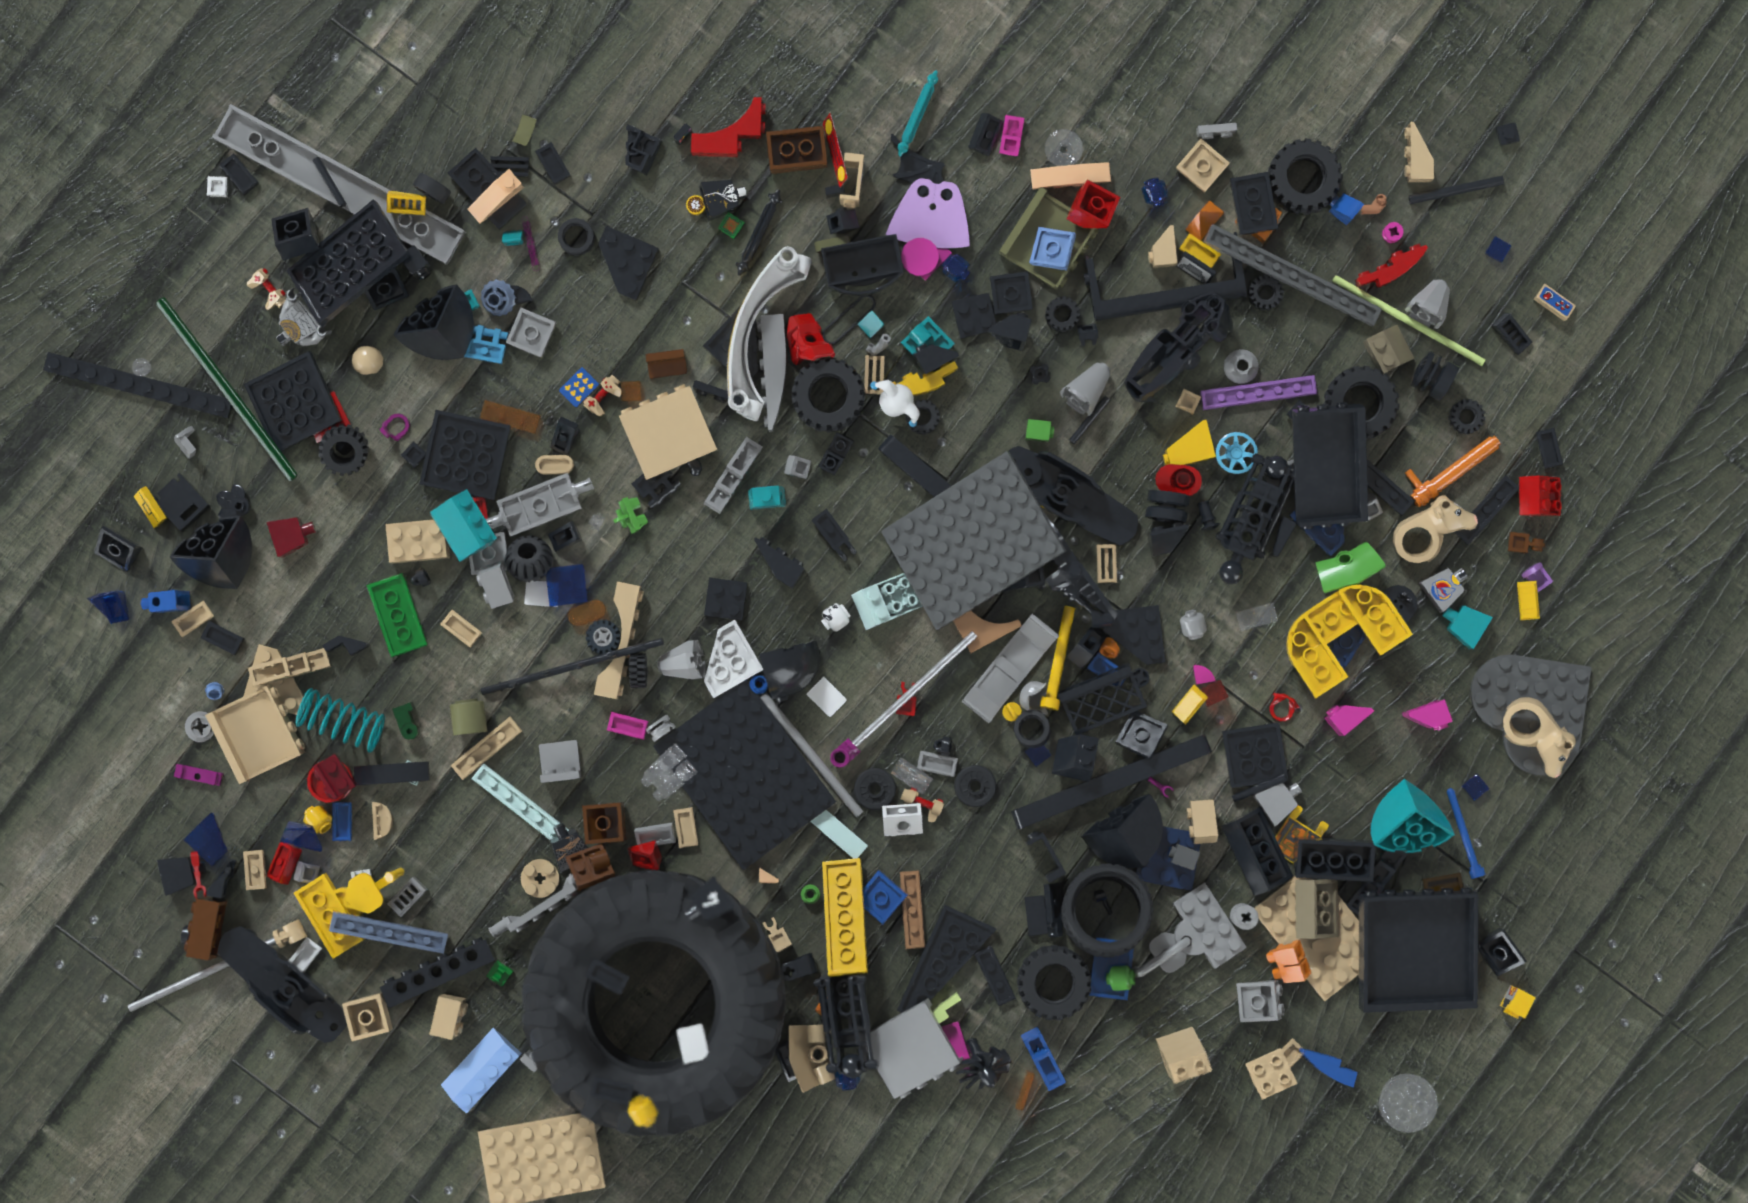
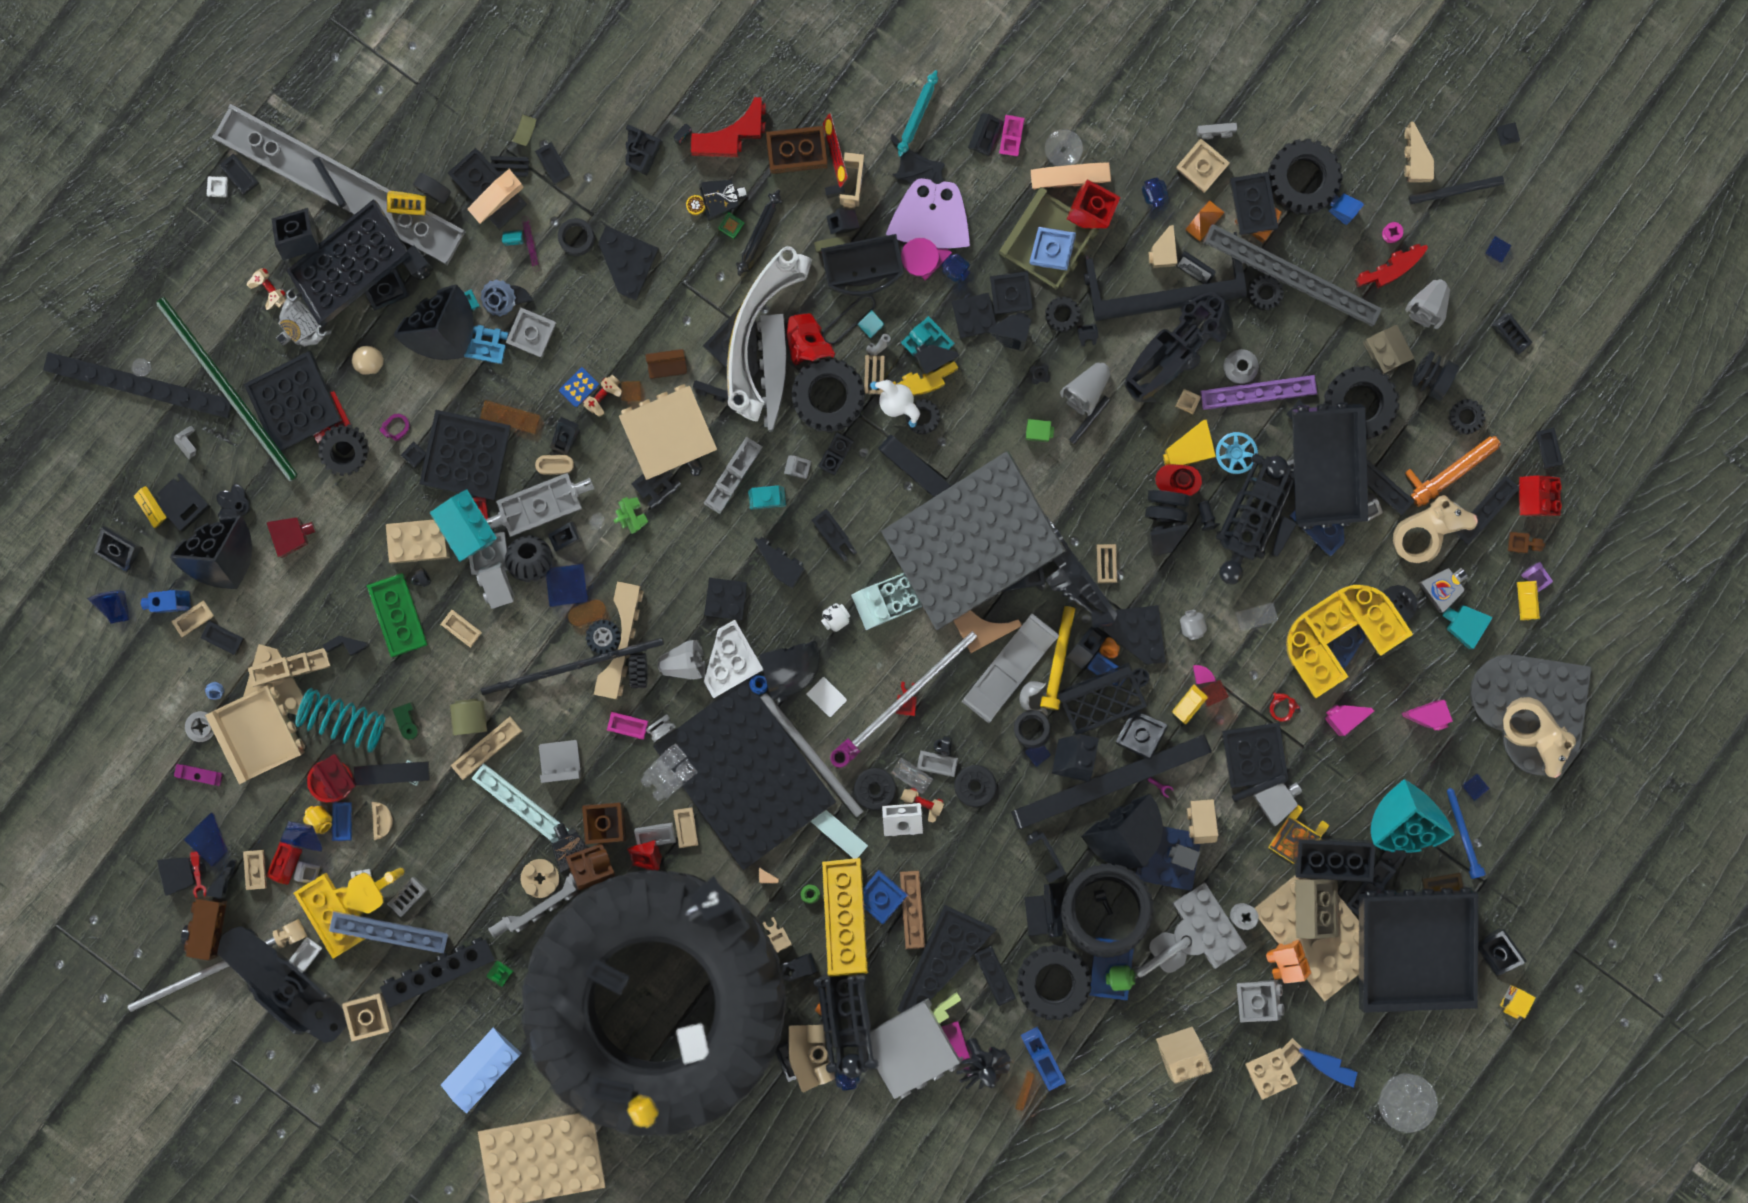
tan brick [429,993,468,1040] -> none
light grey plate [519,1050,537,1072] -> none
white sticker [524,580,560,607] -> none
yellow tile [1002,702,1022,721] -> none
black piece [1009,446,1138,546] -> none
yellow tile [1179,233,1221,268] -> none
black slope [1221,807,1294,896] -> none
bright green panel [1315,541,1386,593] -> none
yellowish green piece [1332,275,1485,366] -> none
nougat arm [1361,194,1387,215] -> none
slope [1534,284,1576,321] -> none

